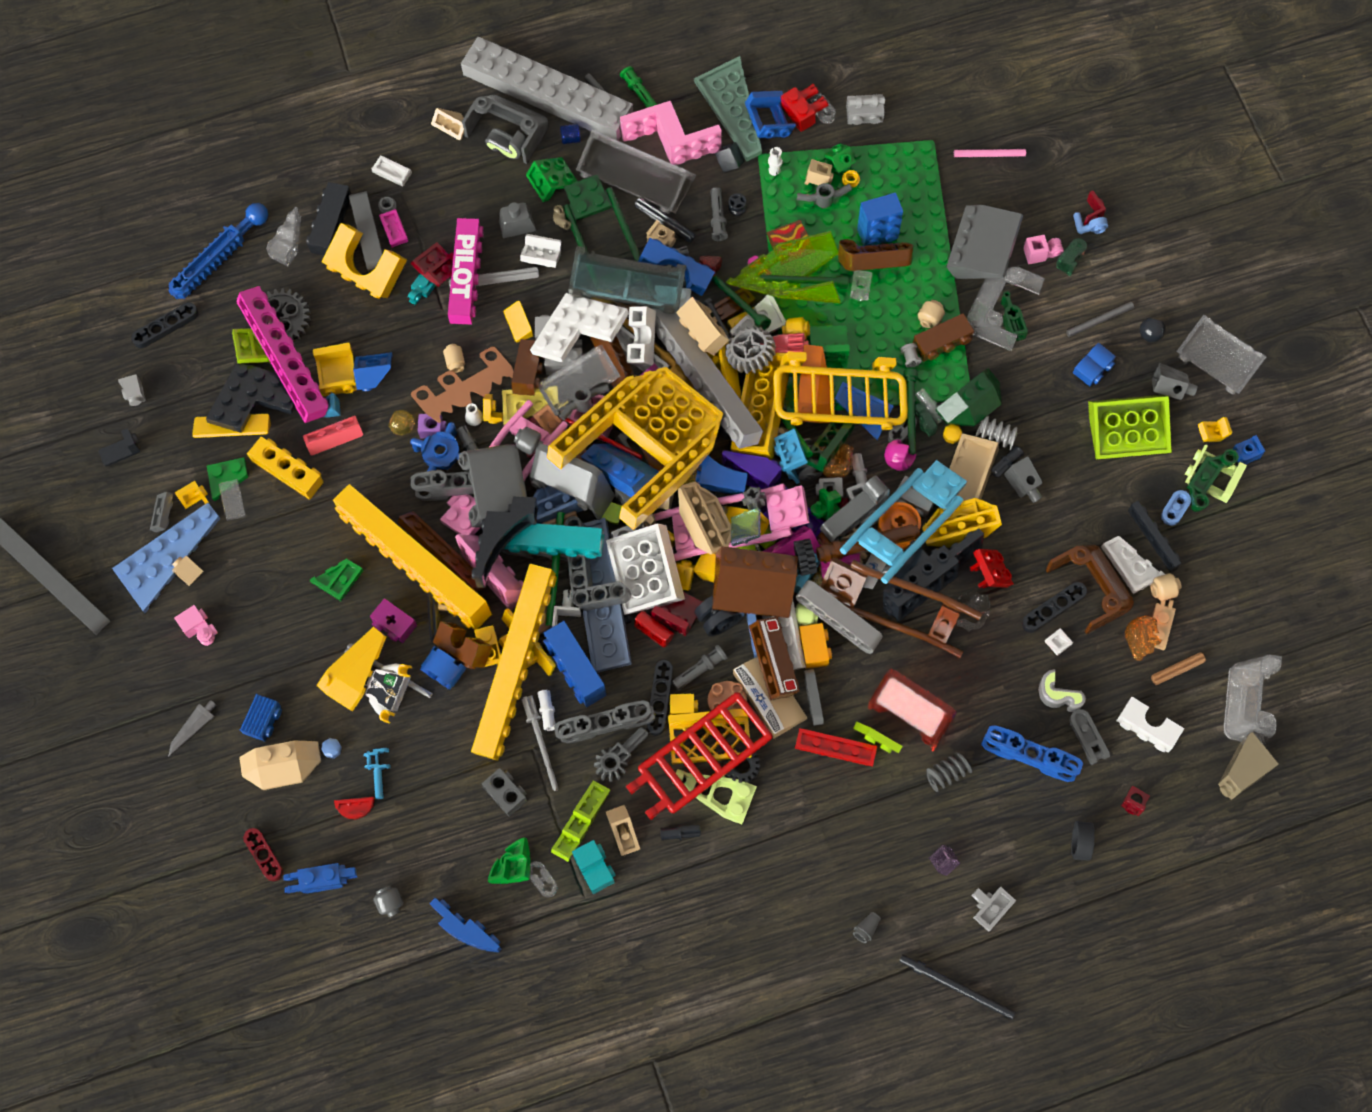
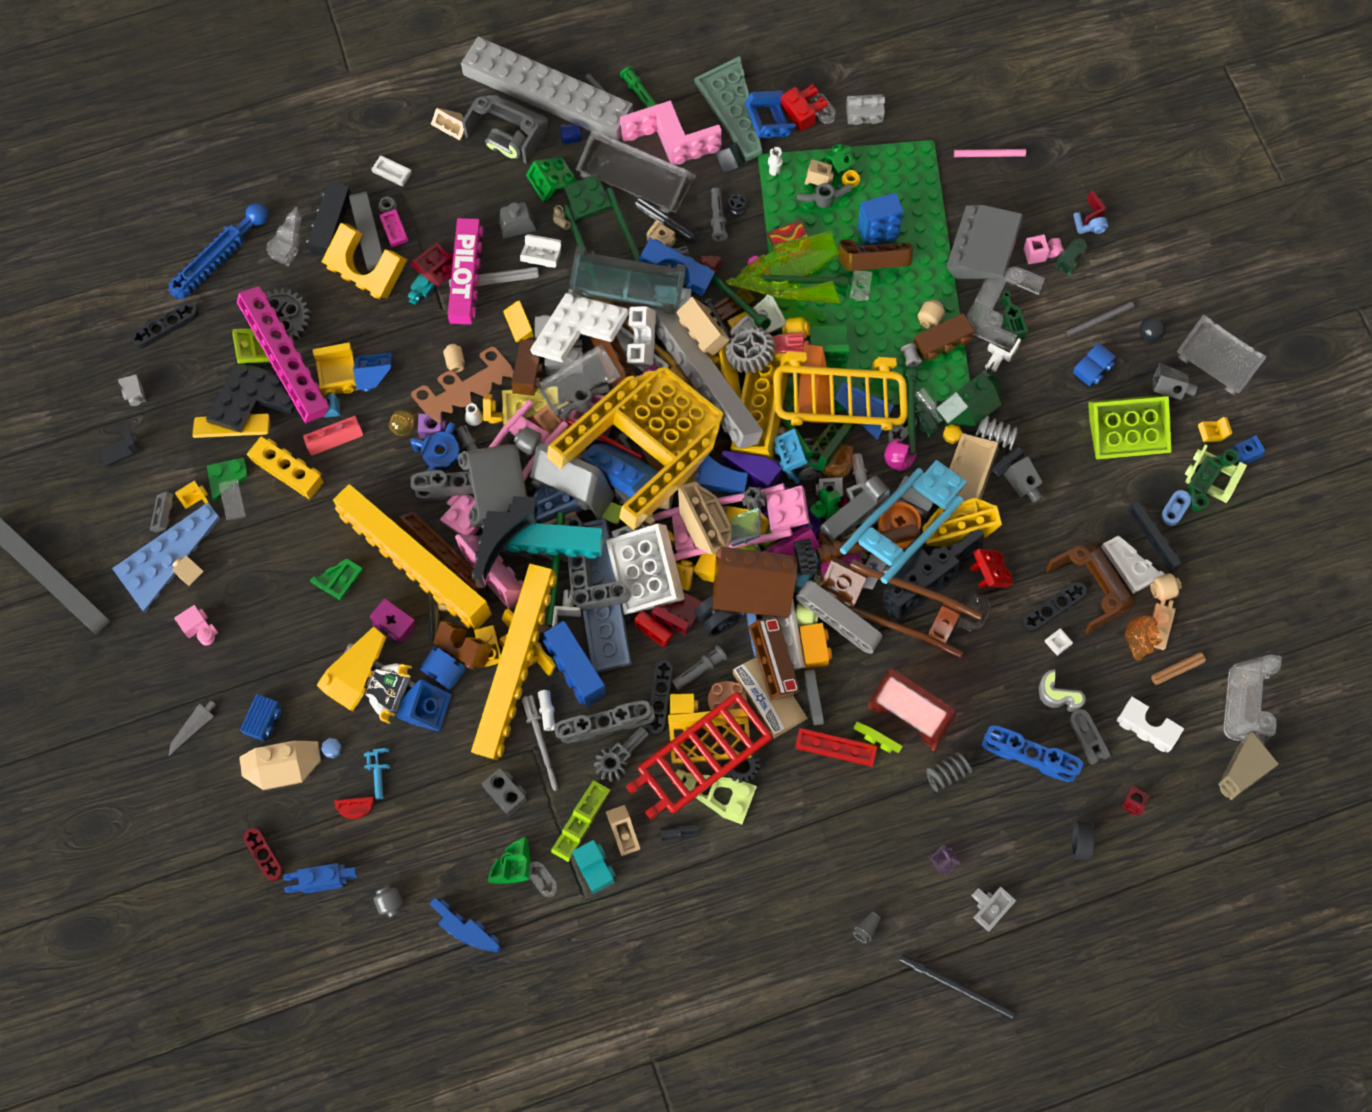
none -> blue slope [396,680,452,731]
none -> white bracket [985,338,1021,373]

